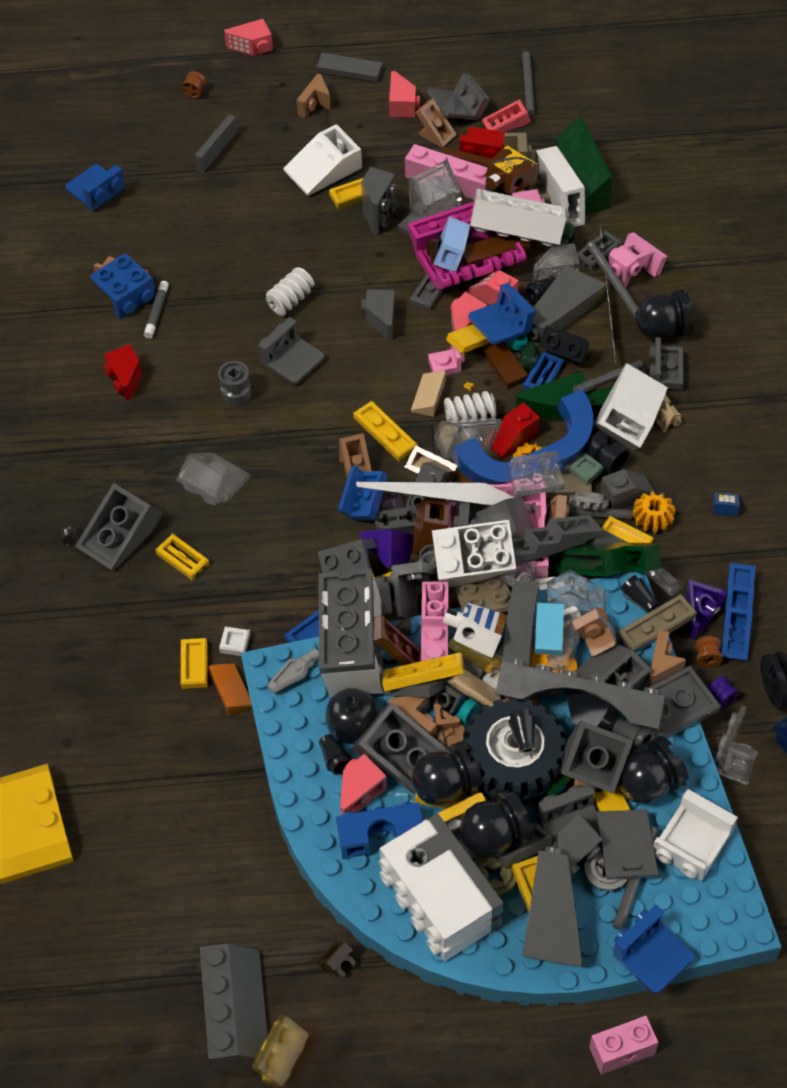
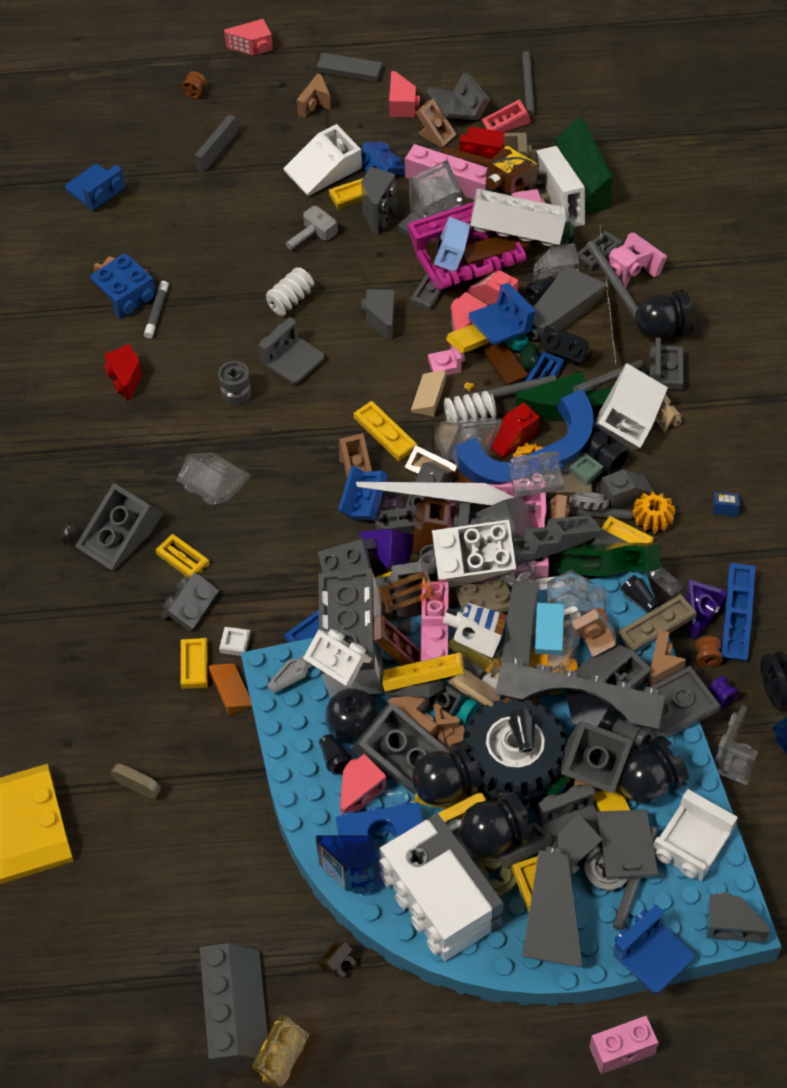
none -> dark tan tile [110,764,161,799]
none -> dark grey bracket [161,572,219,631]
none -> light grey piece [286,206,338,250]
none -> white bracket [303,629,372,686]
none -> clear blue slope [316,835,376,894]
none -> blue bracket [361,141,405,176]
none -> clear orange tile [378,571,435,613]
none -> dark grey bar [462,375,556,400]
none -> dark grey slope [706,892,769,944]

